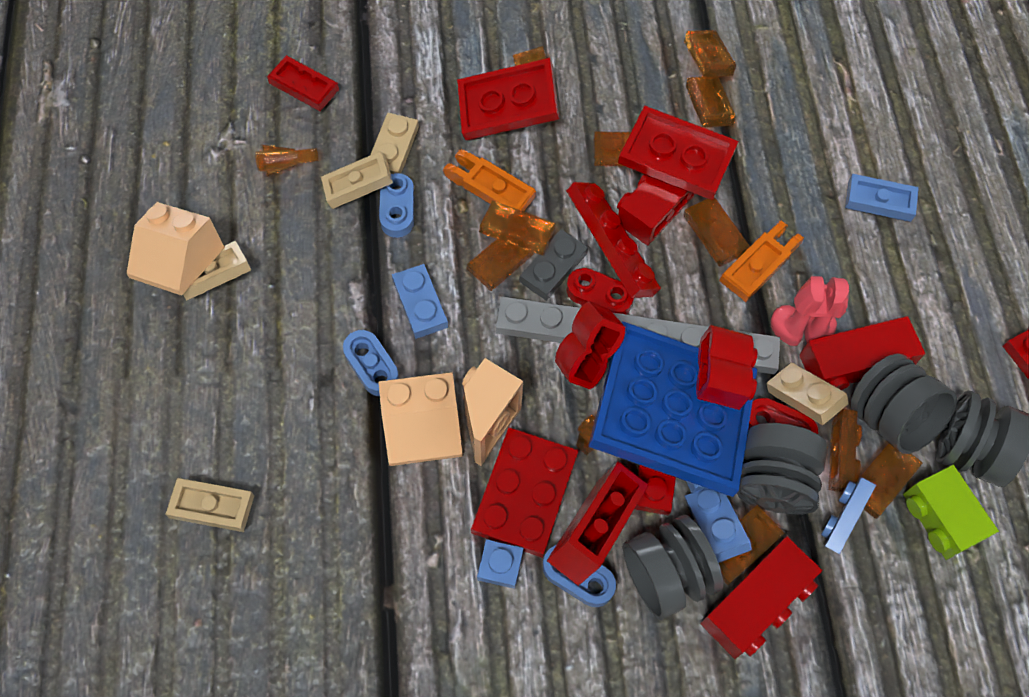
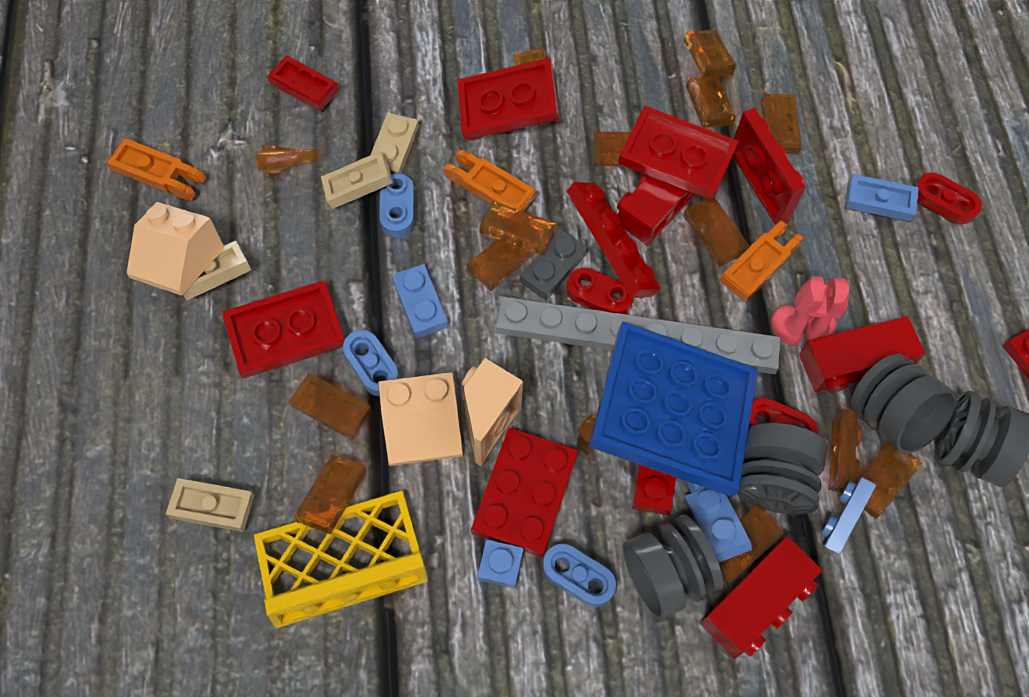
red brick [547,461,648,586] -> none
red brick [555,301,625,389] -> none
red brick [696,325,758,410] -> none
tan plate [766,362,849,425] -> none
lime brick [903,464,999,560] -> none
none -> orange hinge [106,138,206,201]
none -> red plate [222,280,345,379]
none -> yellow fence [254,491,428,629]
none -> clear orange plate [289,373,372,440]
none -> clear orange plate [294,454,367,534]
none -> red plate [733,108,806,225]
none -> clear orange plate [761,94,802,154]
none -> red plate [915,172,982,224]

